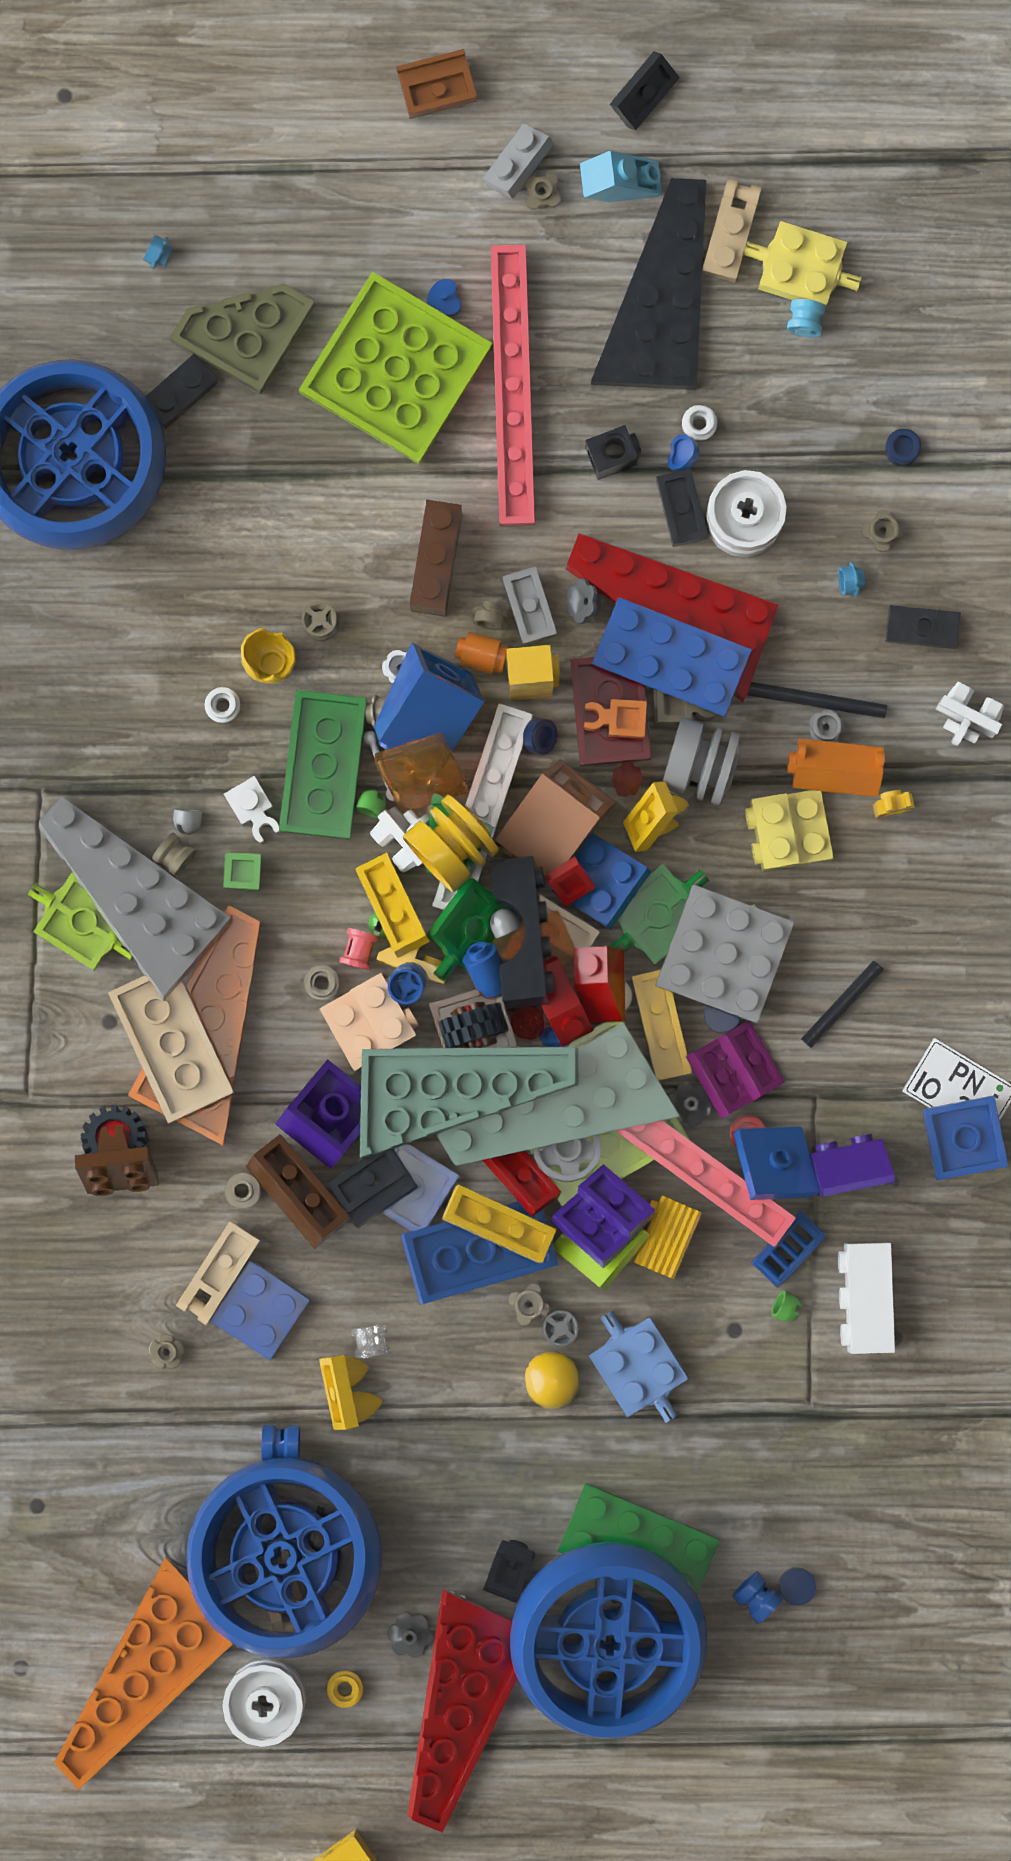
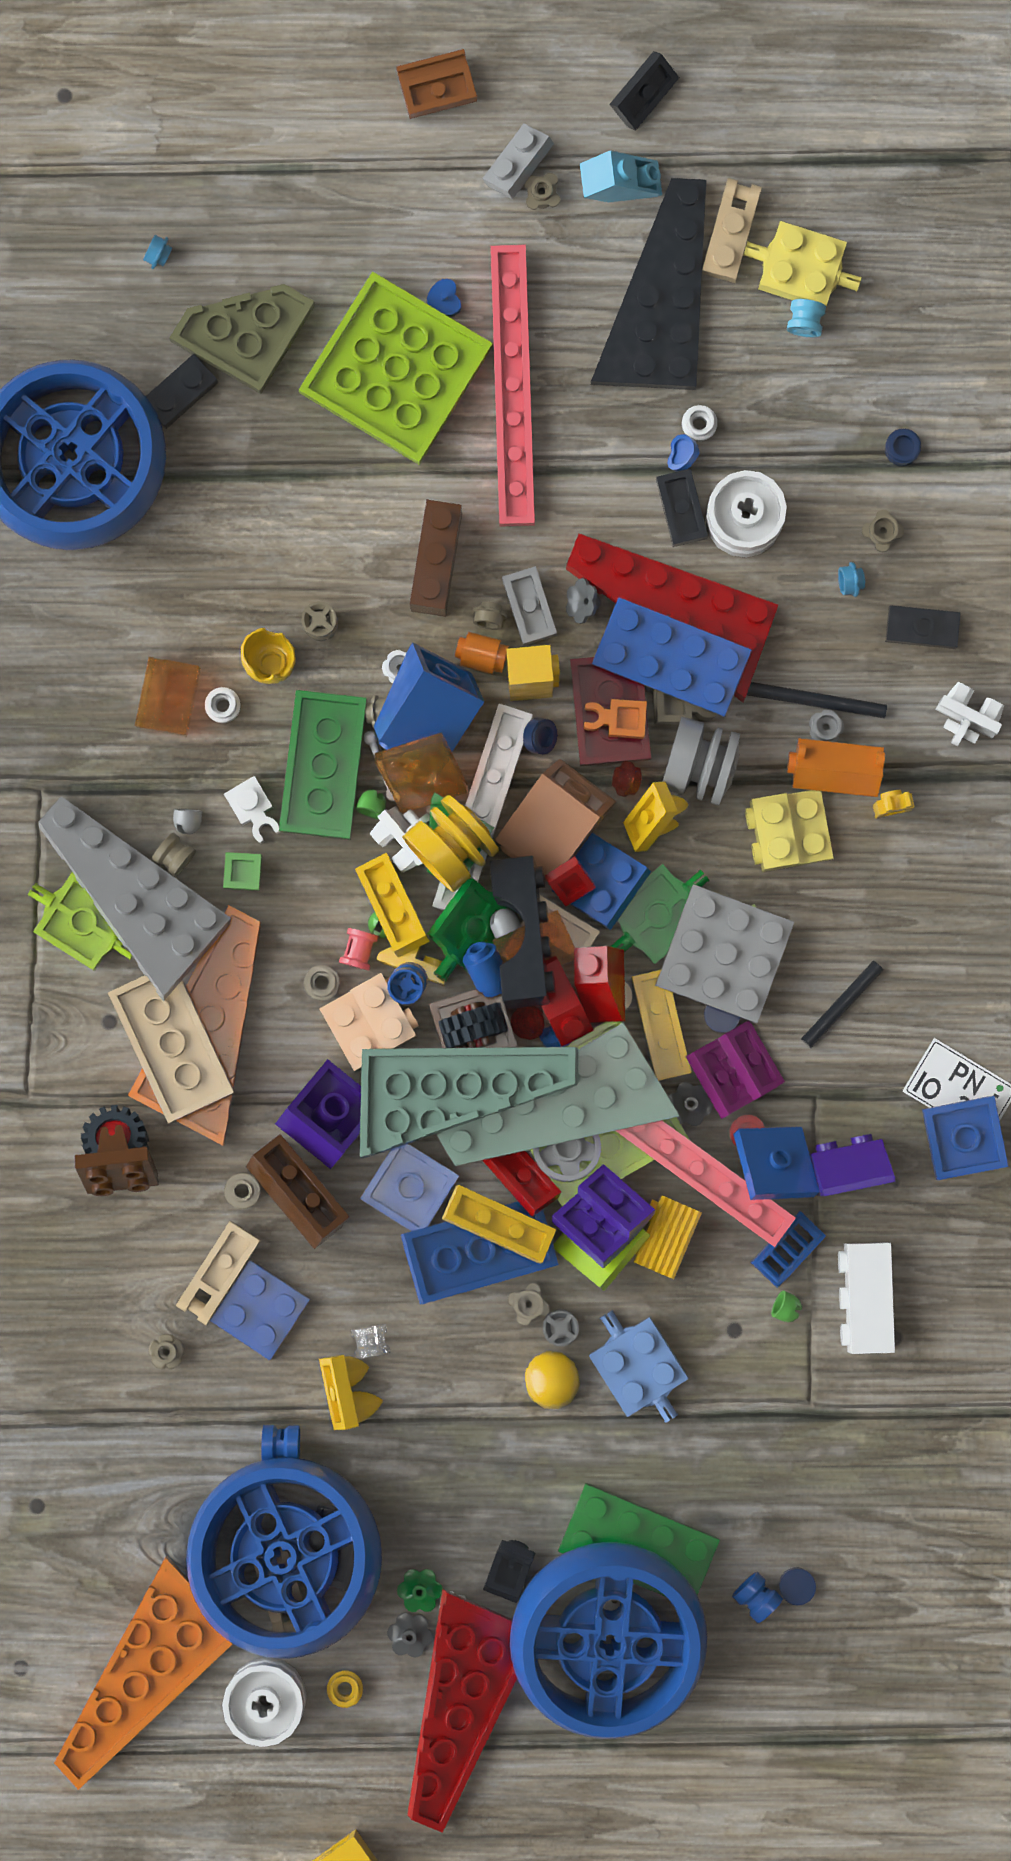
black plate [328,1149,418,1228] -> none
black brick [585,425,642,480] -> none
none -> clear orange plate [135,657,201,737]
none -> green plant [397,1568,443,1612]

